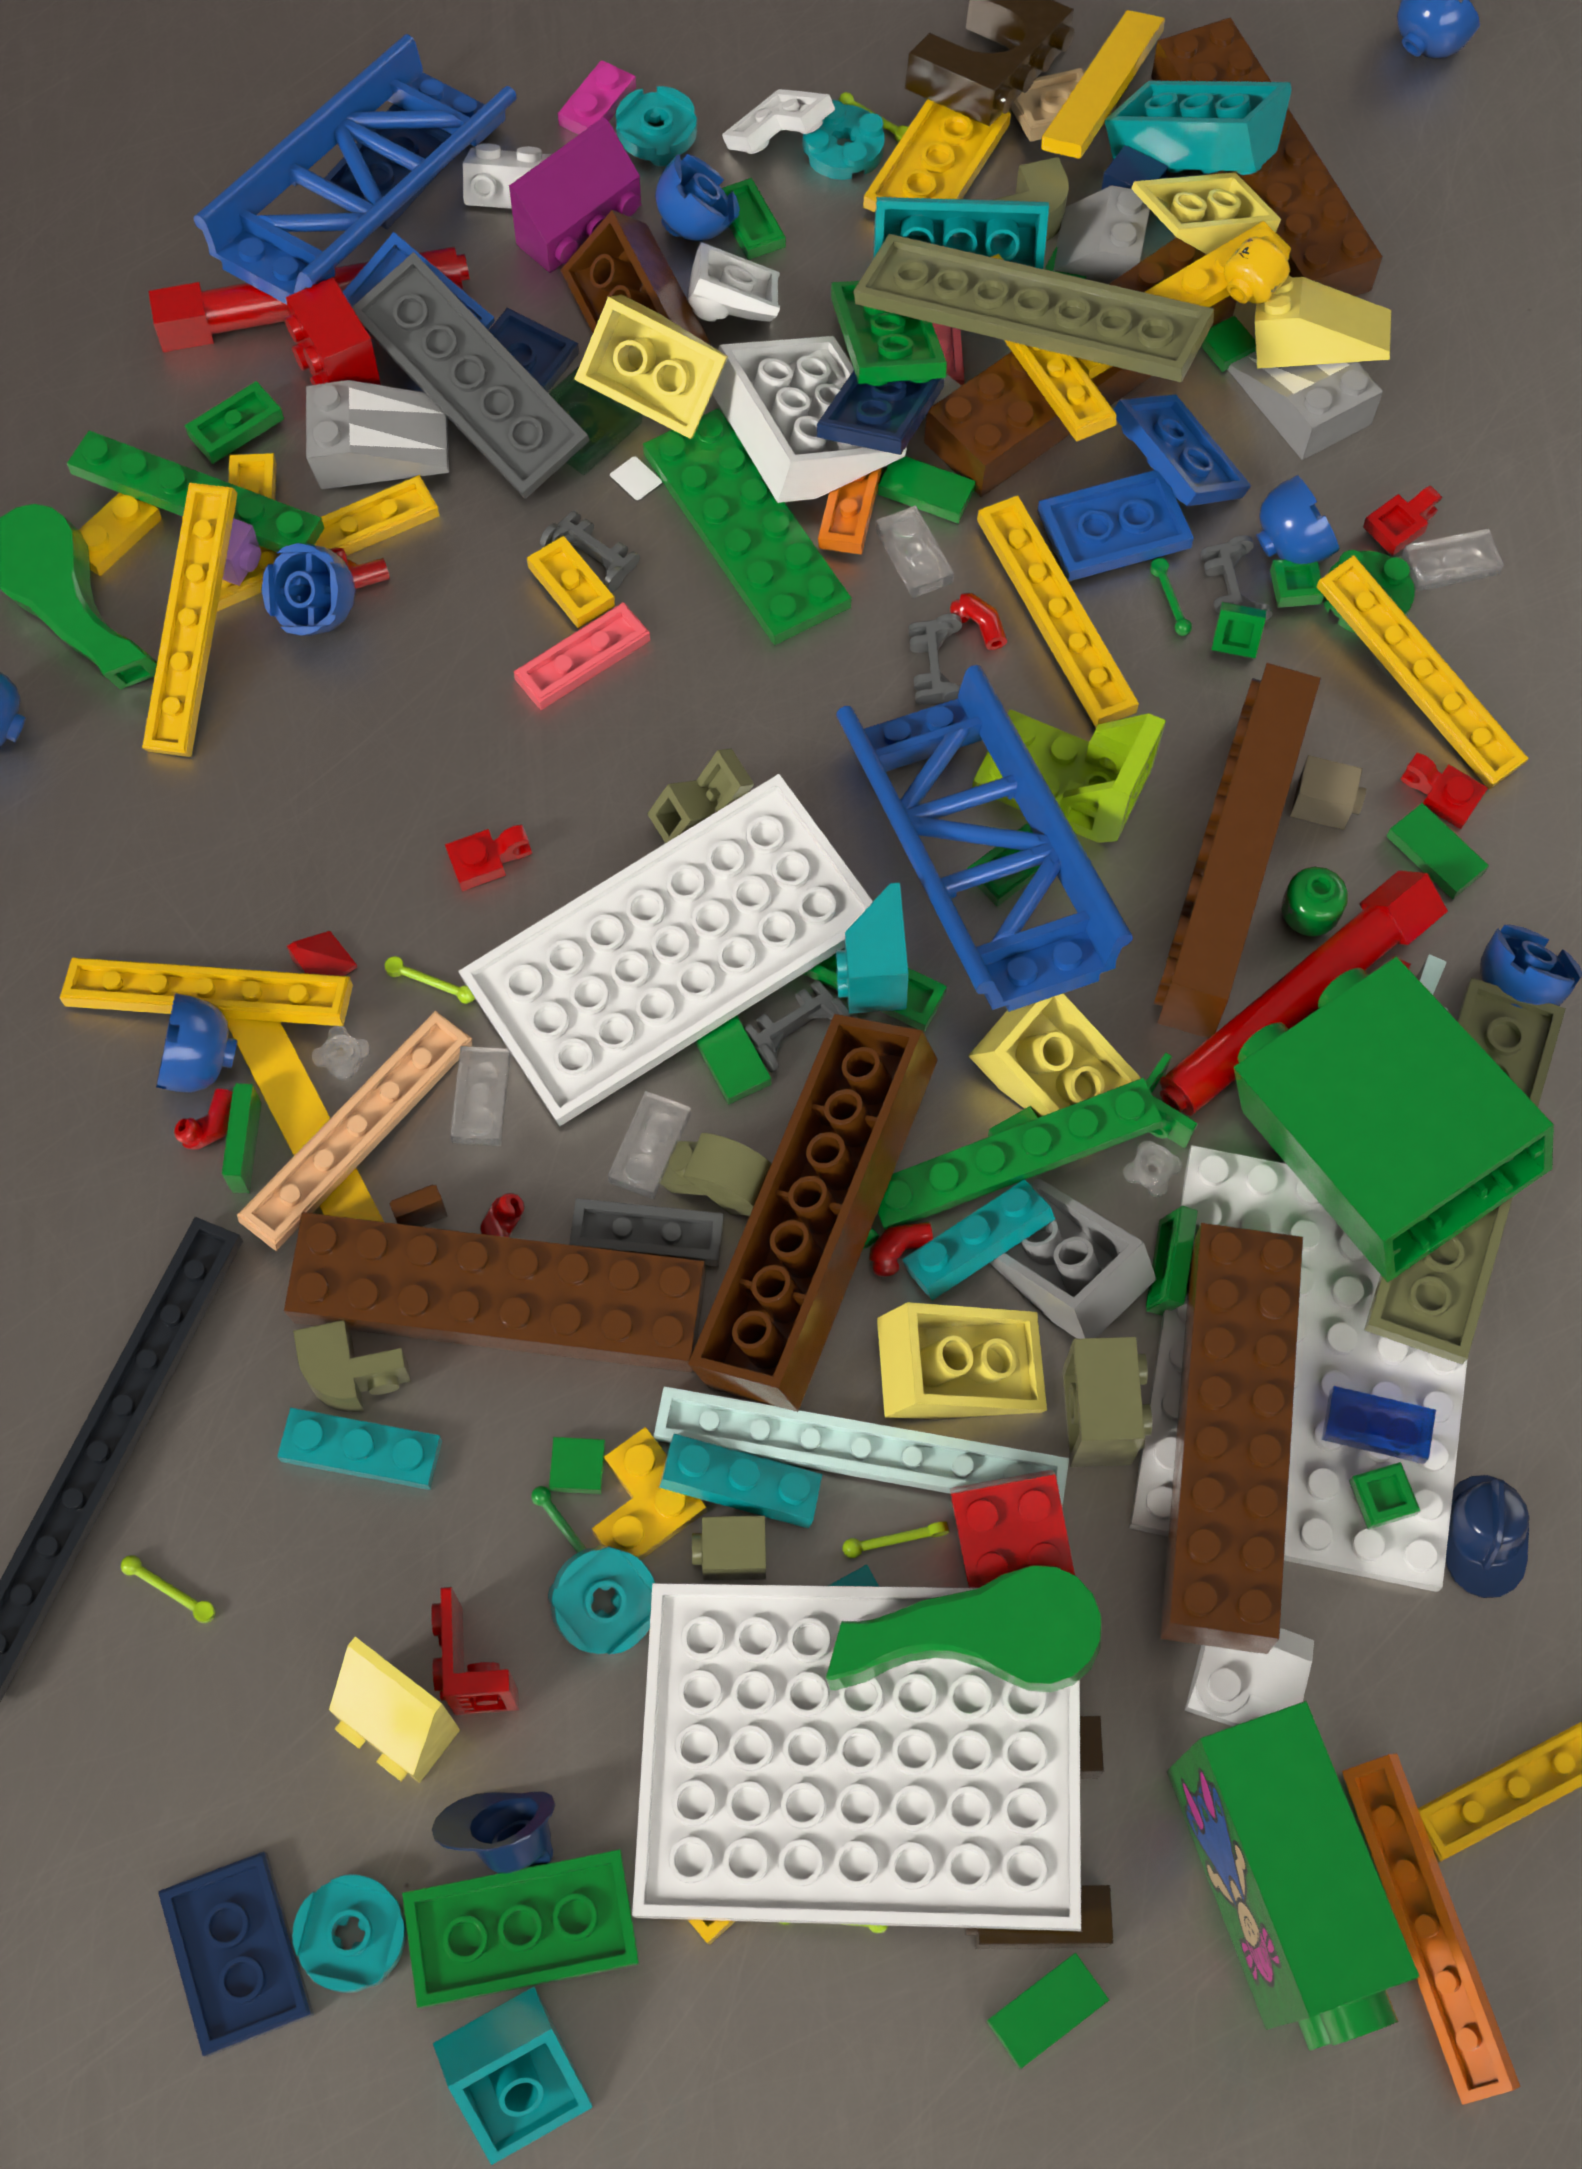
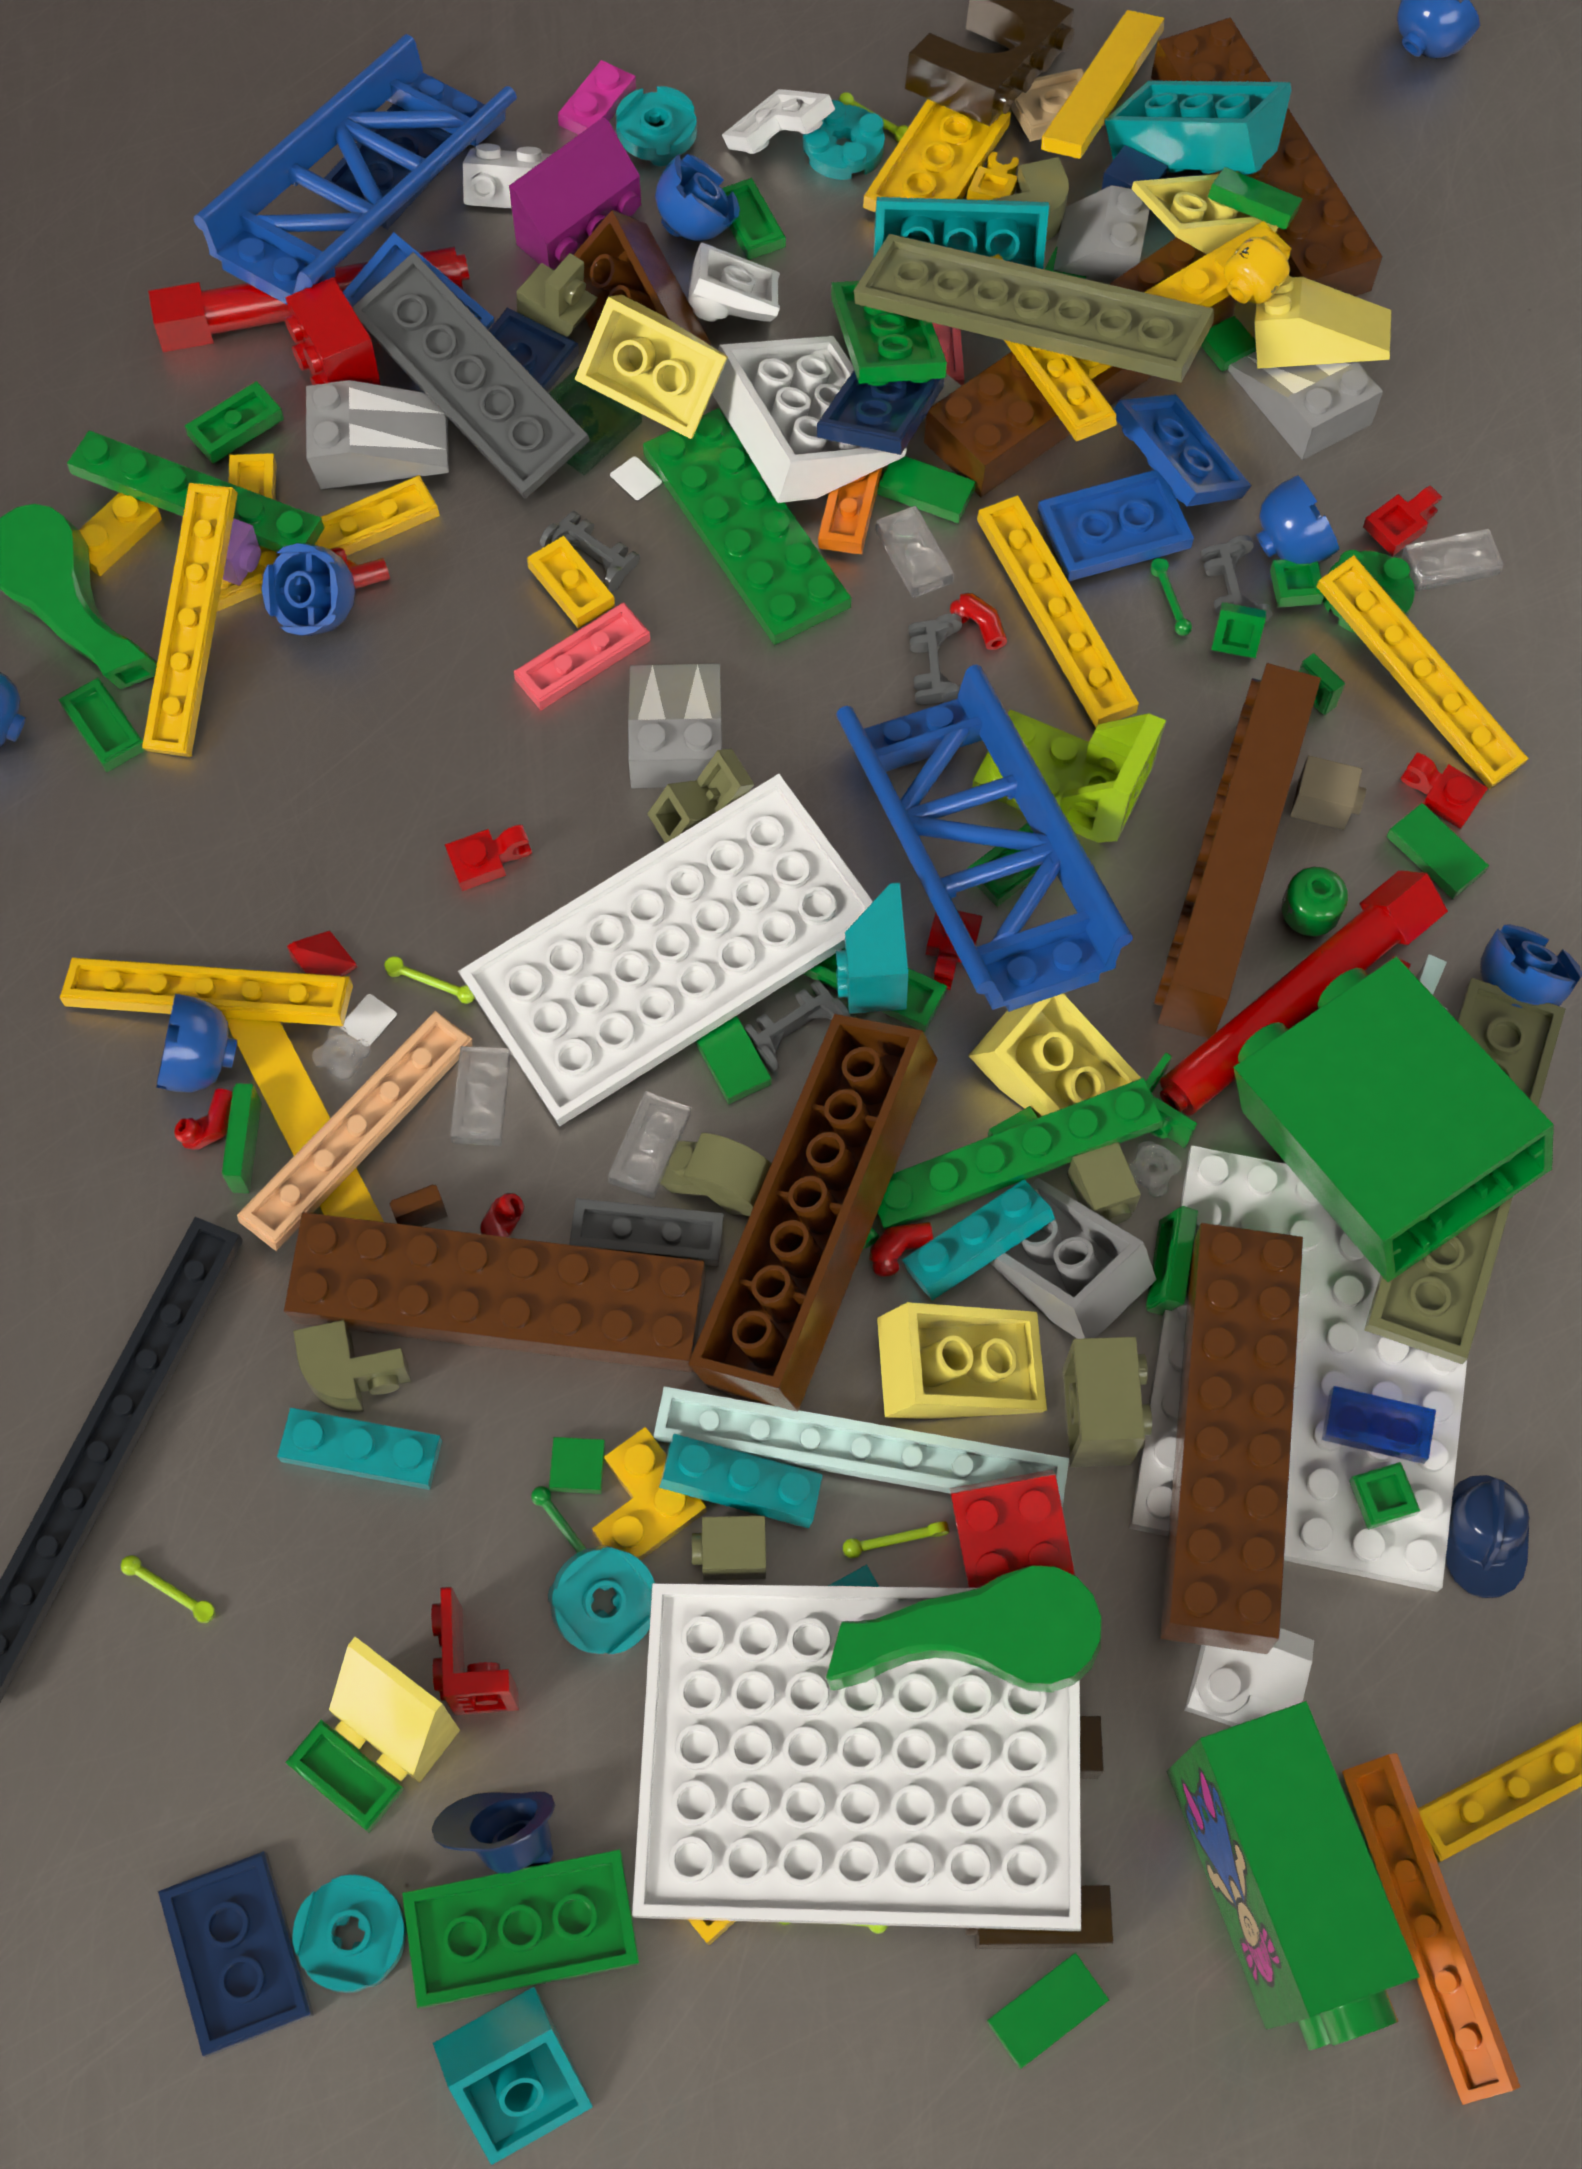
none -> green tile [58,677,146,772]
none -> green tile [285,1720,404,1833]
none -> white sticker [339,994,397,1047]
none -> olive brick [517,253,597,337]
none -> light grey slope [628,664,722,788]
none -> red plate [925,910,983,991]
none -> yellow plate [966,151,1019,200]
none -> olive brick [1067,1142,1141,1225]
none -> green tile [1208,167,1303,229]
none -> green tile [1299,653,1345,715]

